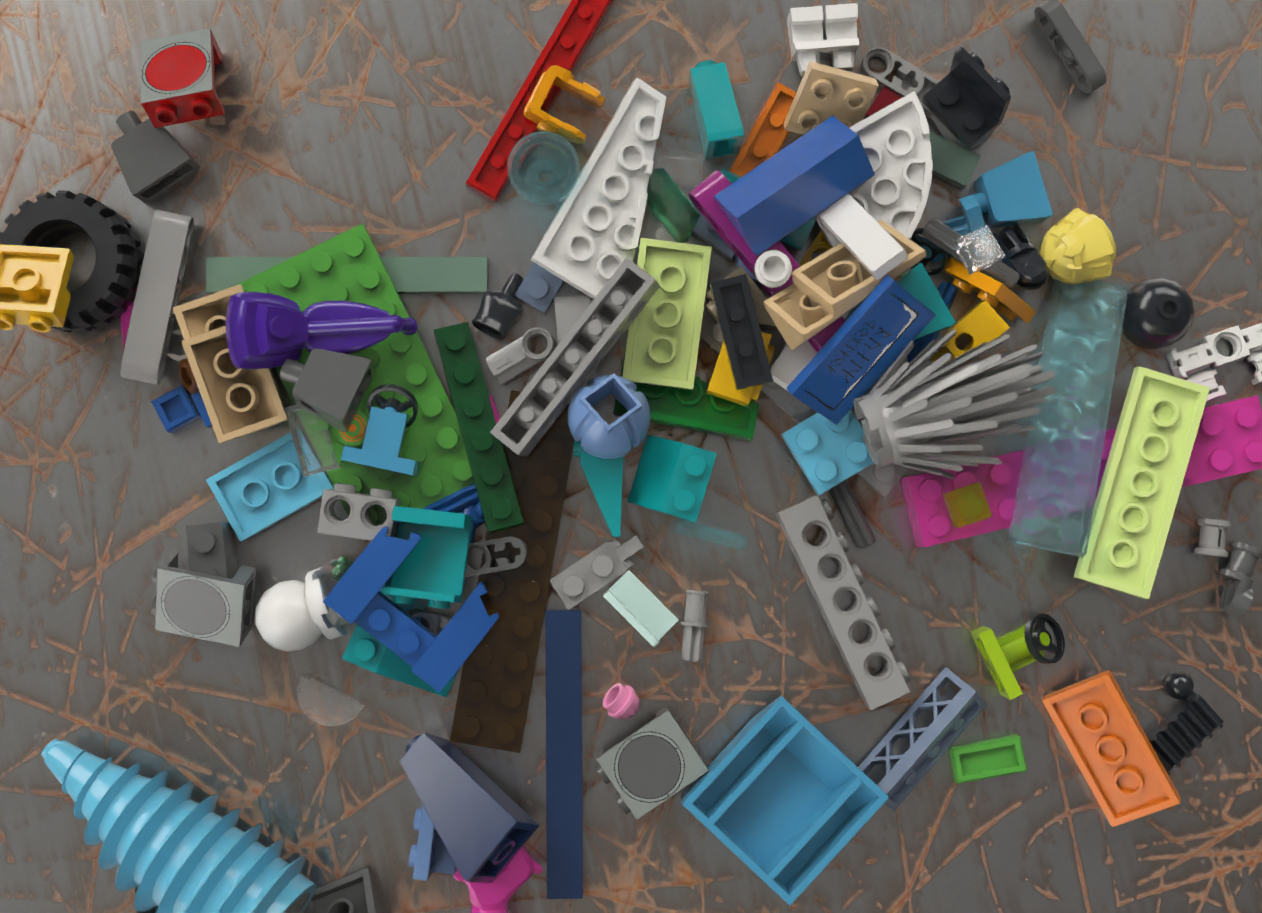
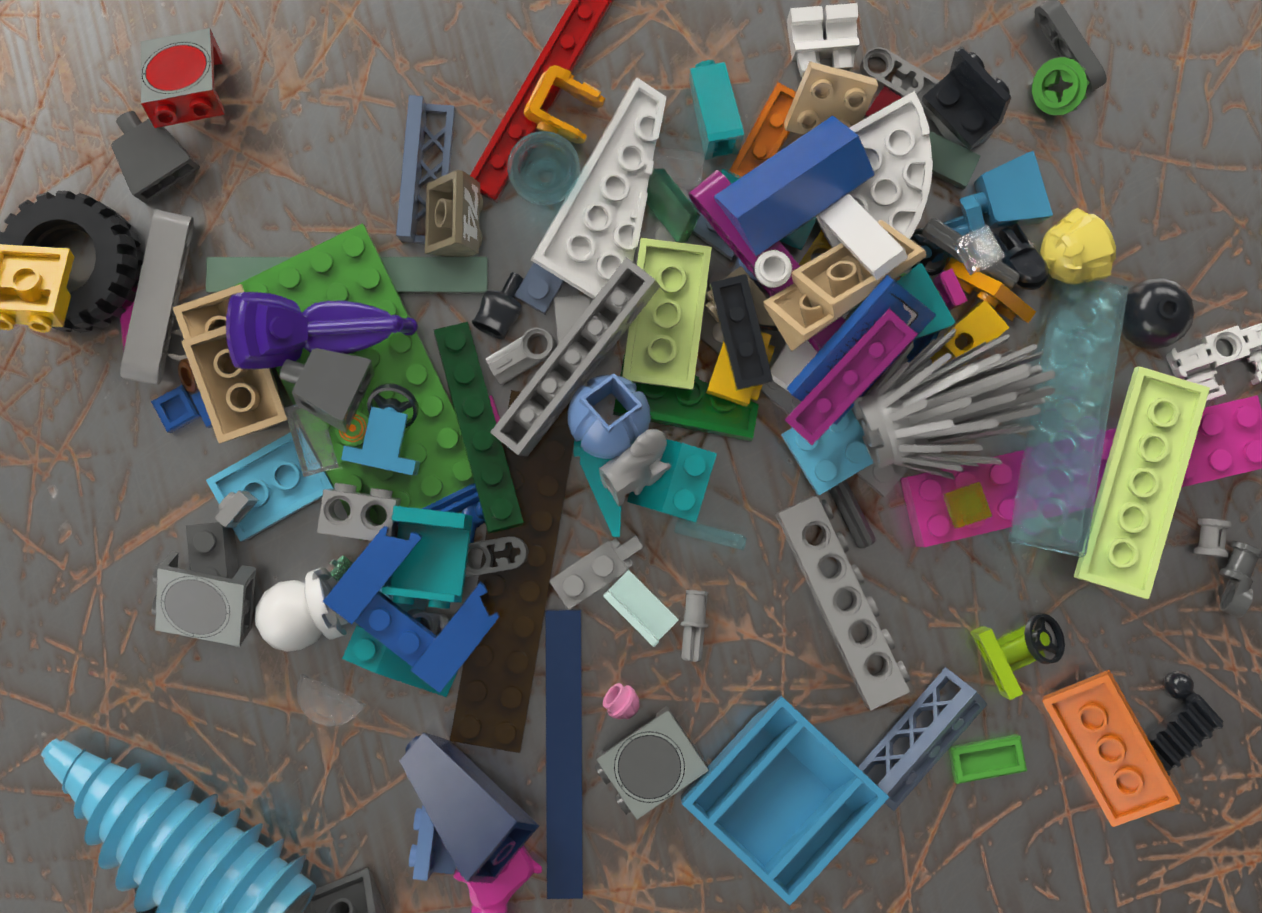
none -> light grey plate [215,490,259,528]
none -> sand blue fence [396,95,456,244]
none -> dark tan slope [425,170,483,257]
none -> light grey animal [599,429,671,506]
none -> magenta panel [785,309,918,445]
none -> dark pink tile [933,268,968,311]
none -> bright green gear [1032,57,1090,116]

